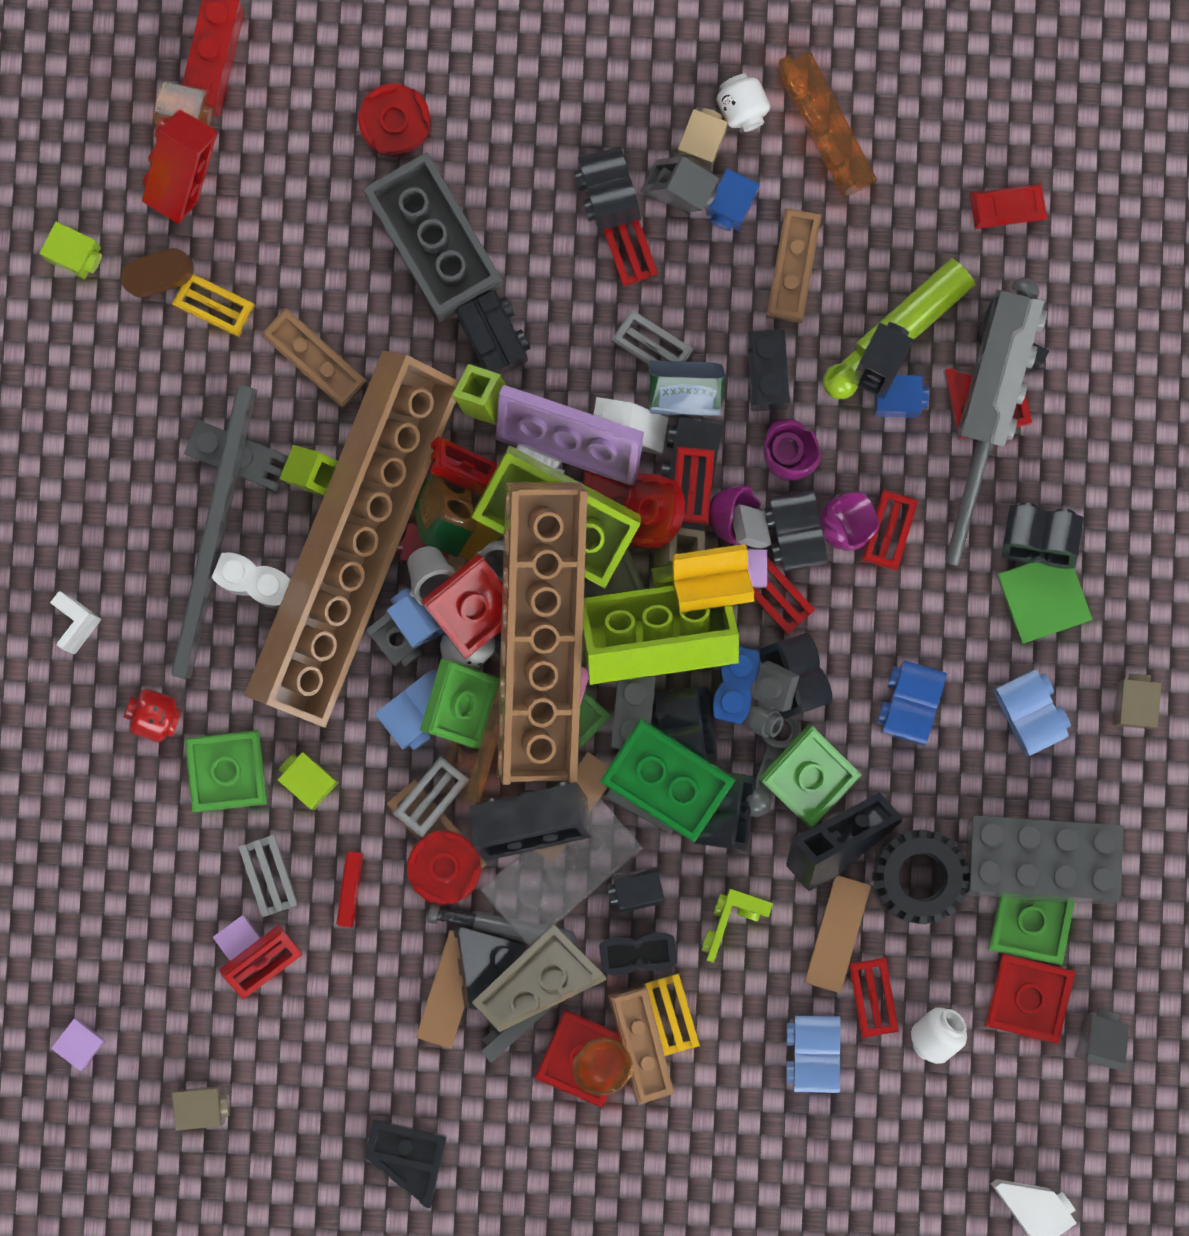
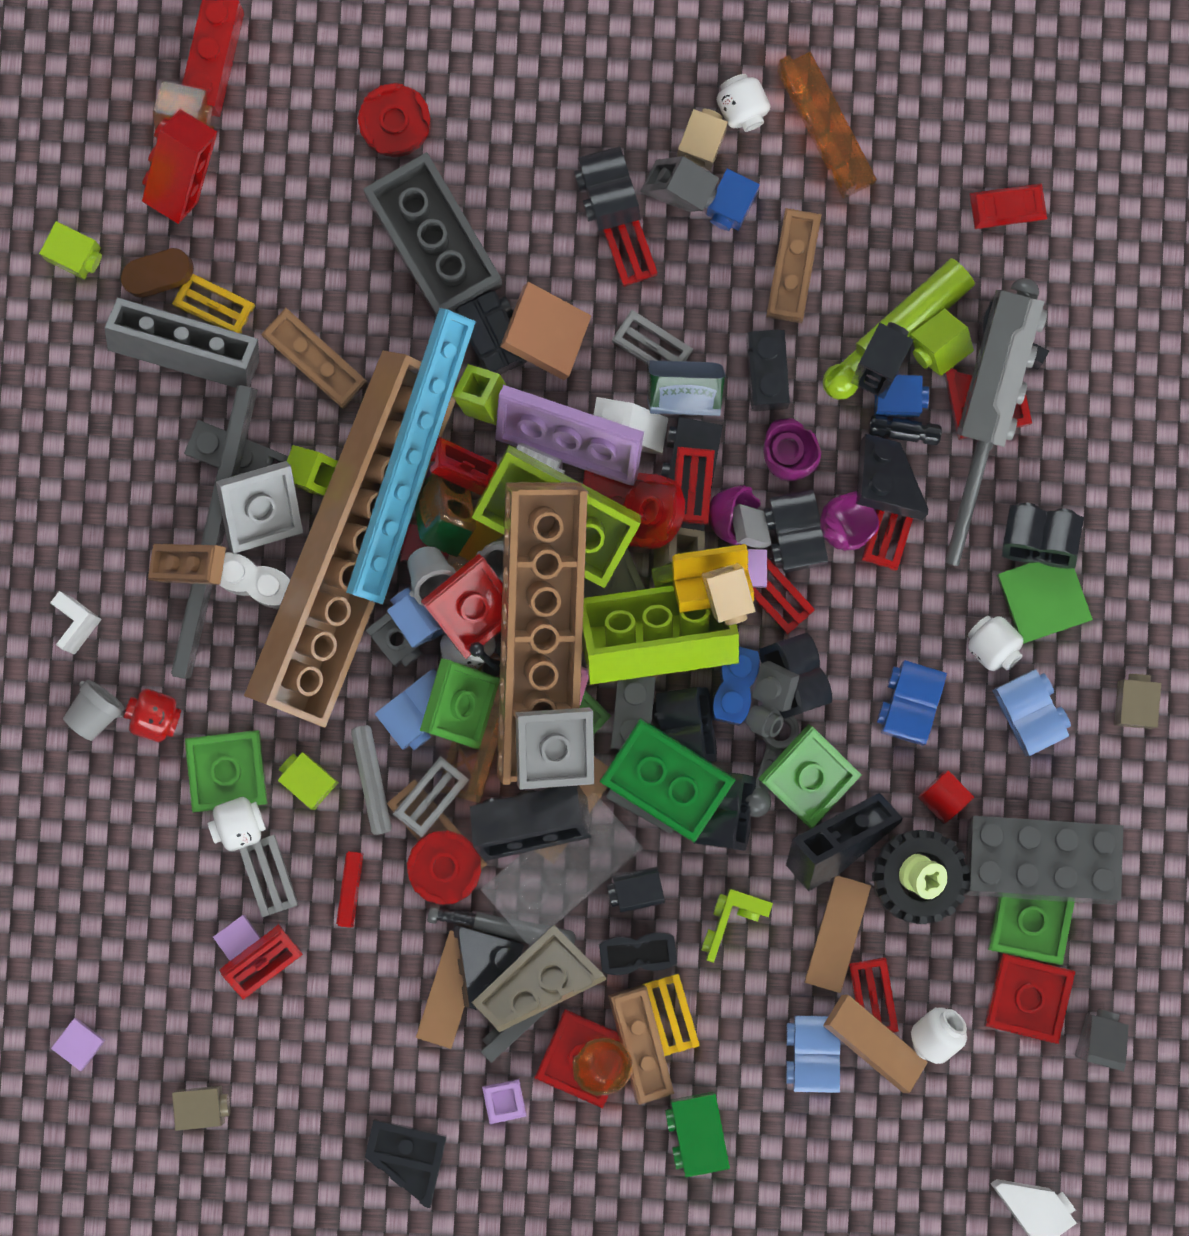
none -> light grey piece [63,679,124,741]
none -> dark grey brick [105,297,259,388]
none -> medium nougat tile [148,544,226,585]
none -> white head [208,797,266,851]
none -> light grey tile [216,461,303,554]
none -> medium azure tile [346,308,476,605]
none -> light grey axle [351,725,392,835]
none -> black hinge [469,642,500,676]
none -> lavender tile [482,1079,527,1124]
none -> nougat tile [500,282,591,380]
none -> light grey plate [515,707,594,790]
none -> green brick [665,1091,730,1178]
none -> tan brick [702,563,756,625]
none -> medium nougat tile [823,995,928,1093]
none -> black wing [856,434,929,520]
none -> black axle [869,415,942,445]
none -> yellowish green wheel [899,854,947,899]
none -> lime brick [911,308,974,376]
none -> red brick [917,770,975,824]
none -> white head [968,616,1023,671]

